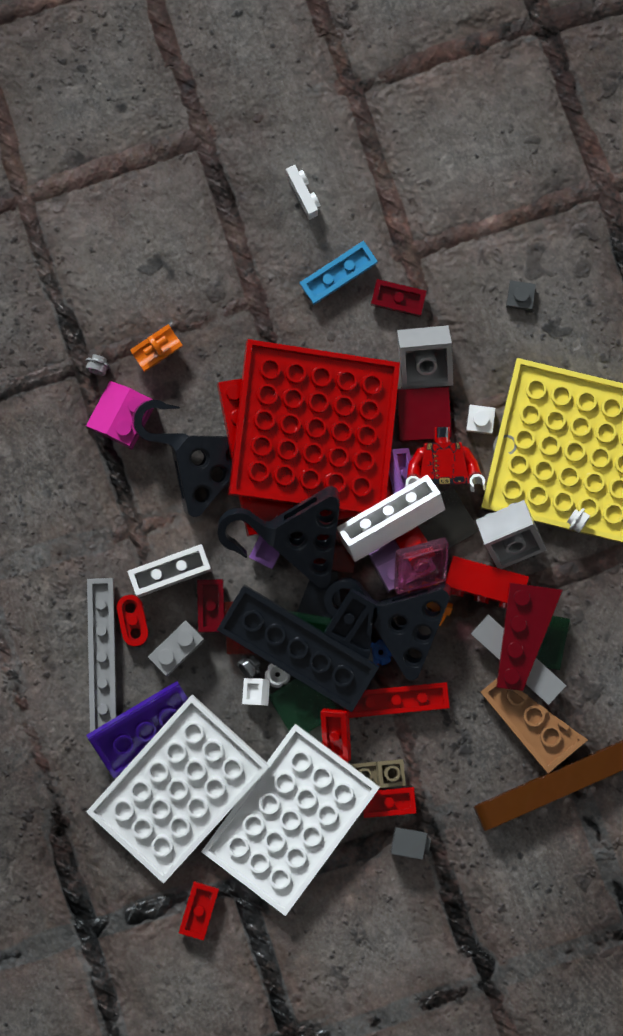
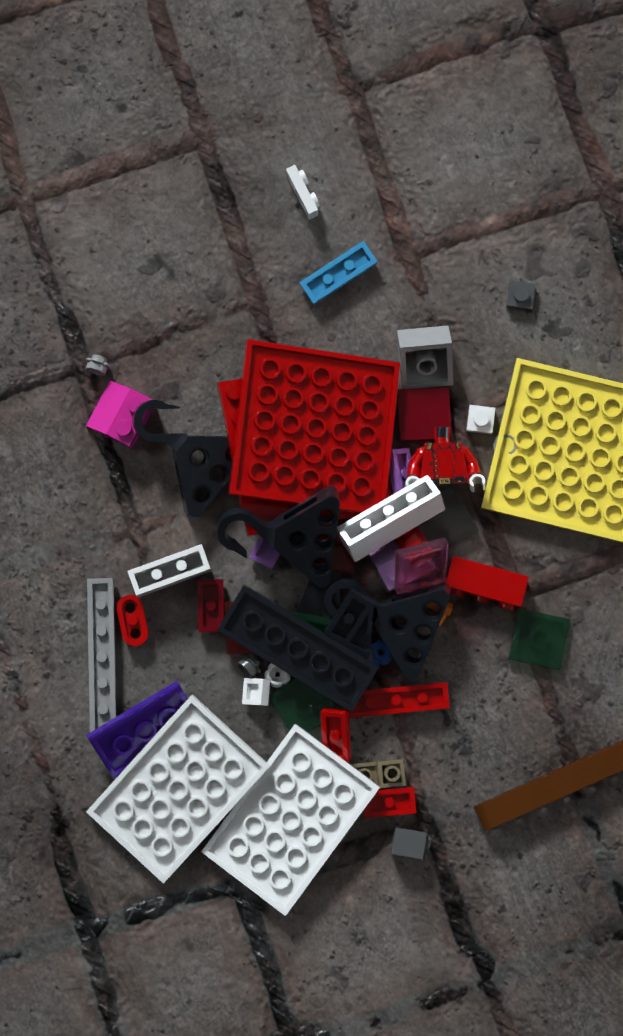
orange hips [130,324,183,372] -> none
light grey brick [148,620,205,676] -> none
red plate [179,881,219,941] -> none
dark red plate [371,279,427,317] -> none
light grey tile [471,614,566,705] -> none
light grey slope [476,500,547,569] -> none
medium nougat wing [480,678,588,774] -> none
dark red wing [496,583,563,691] -> none
white plate [567,508,590,533] -> none

